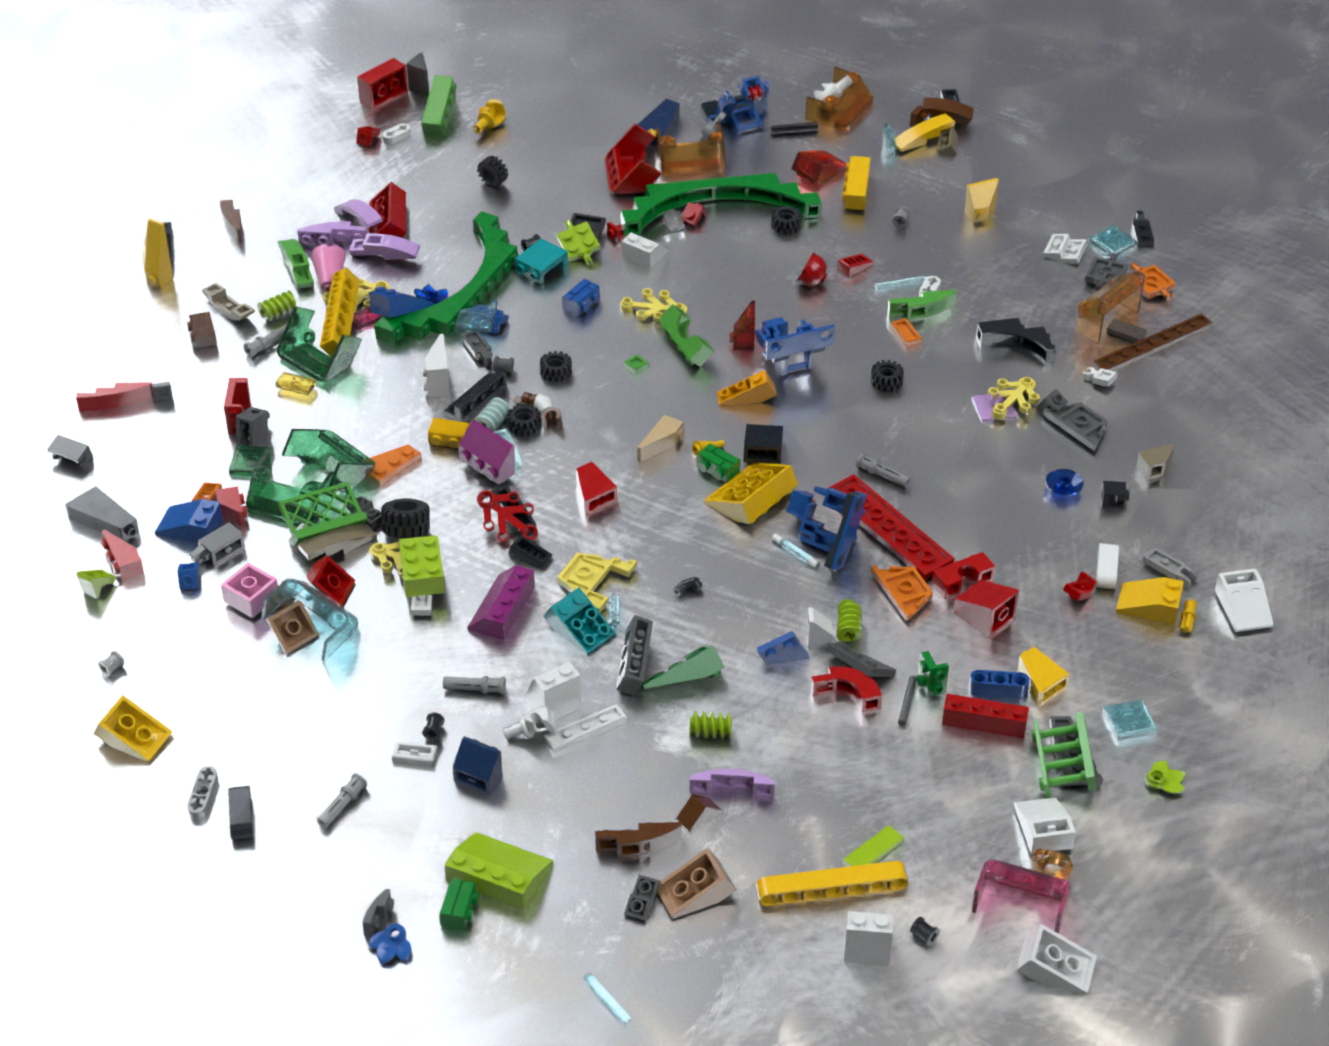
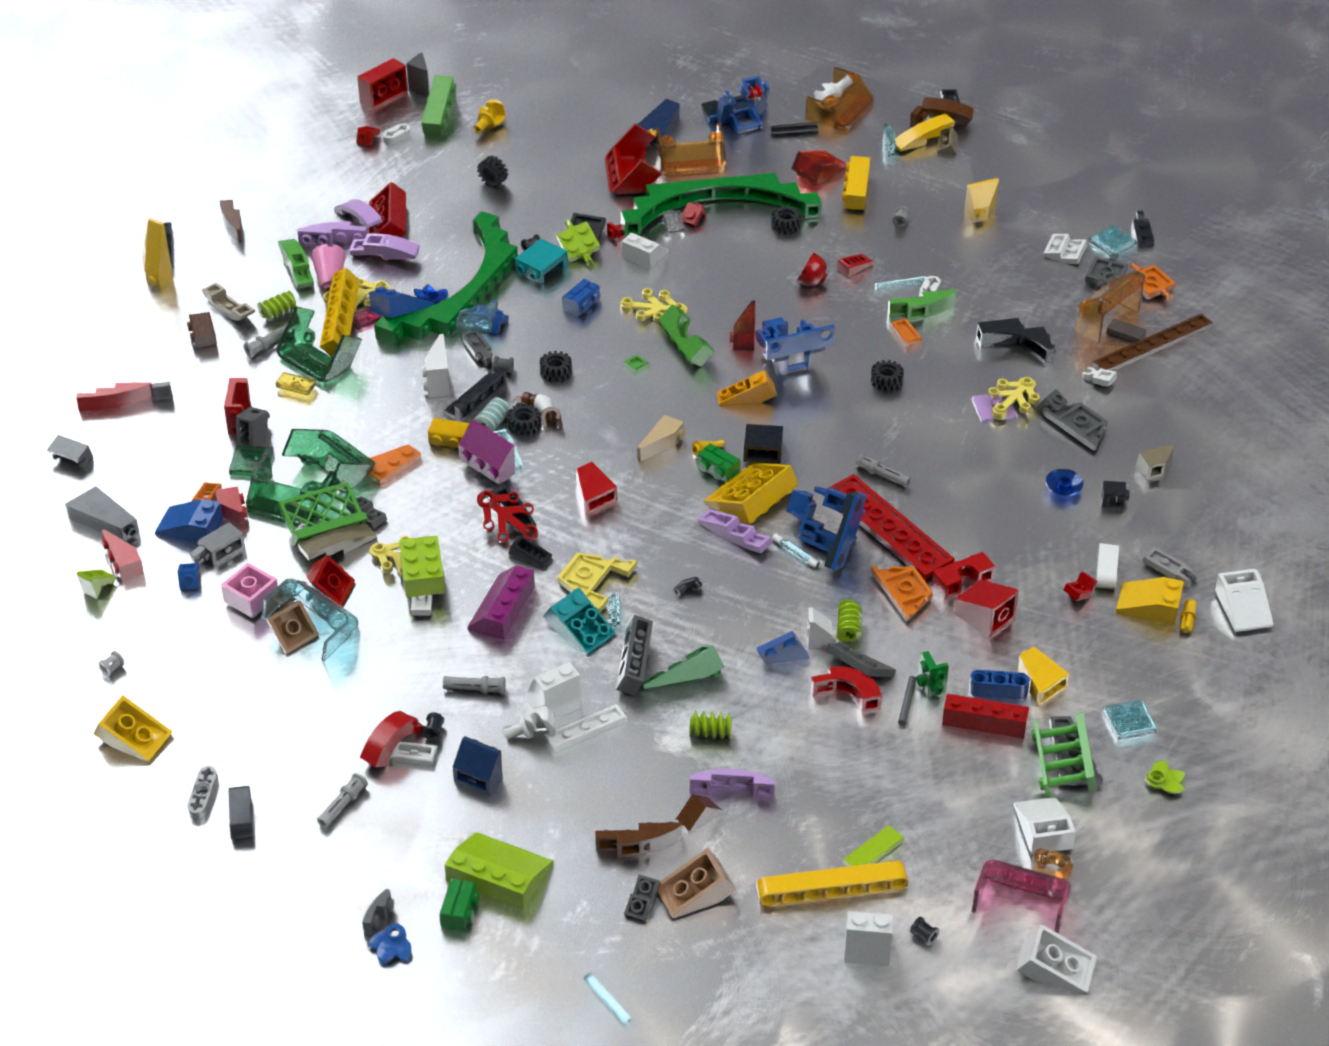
black tyre [381,498,430,539] -> none
light grey plant [696,112,726,150] -> none
none -> red arch [359,710,425,767]
none -> lavender slope [697,509,773,553]

